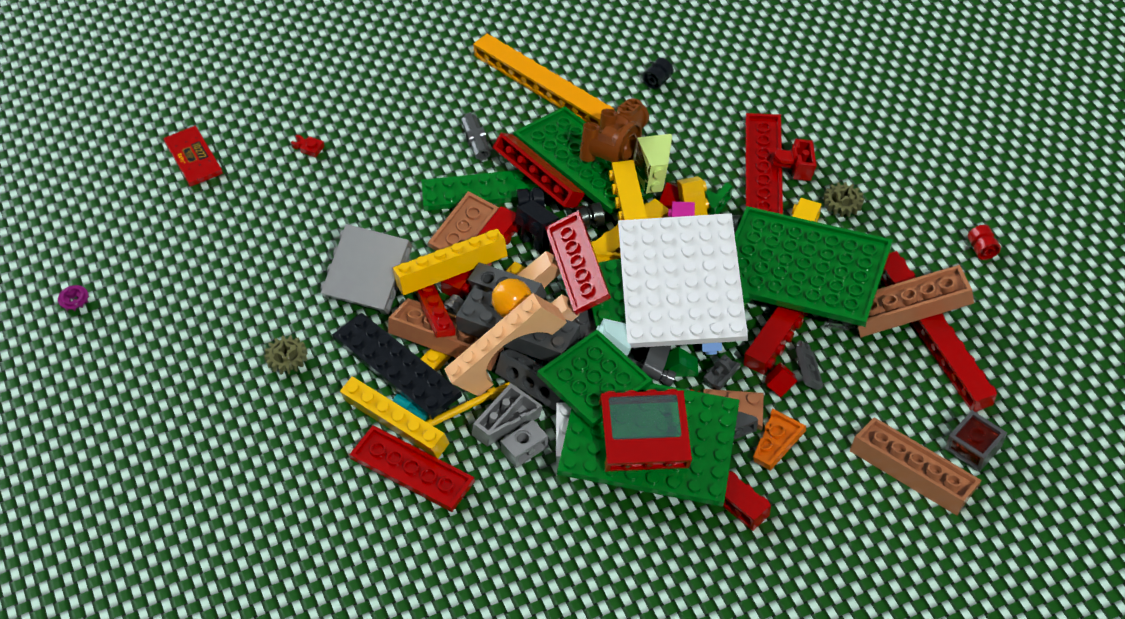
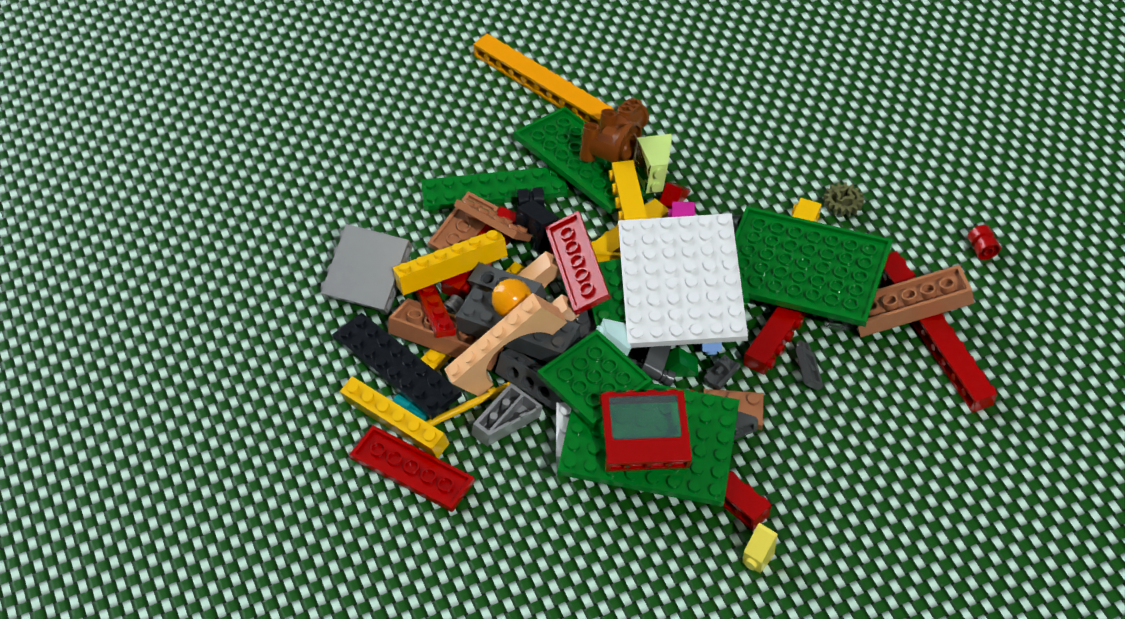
magenta gear [58,285,89,311] -> none
red tile [163,125,223,187] -> none
olive gear [264,335,308,375] -> none
red plate [291,135,325,158] -> none
dark grey piece [461,113,491,161] -> none
red brick [492,132,585,208] -> none
light grey brick [500,420,548,468] -> none
pearl dark grey wheel [574,202,605,229] -> none
black wheel [642,58,674,90] -> none
yellow brick [677,176,709,216] -> none
green slope [705,183,732,215] -> none
red plate [745,113,783,214] -> none
orange wing [753,408,806,471] -> none
red panel [764,362,797,397] -> none
red brick [772,139,817,181] -> none
nougat arch [850,417,982,516] -> none
piece [945,410,1007,472] -> none
none -> nougat plate [454,198,532,242]
none -> light yellow slope [742,523,778,573]

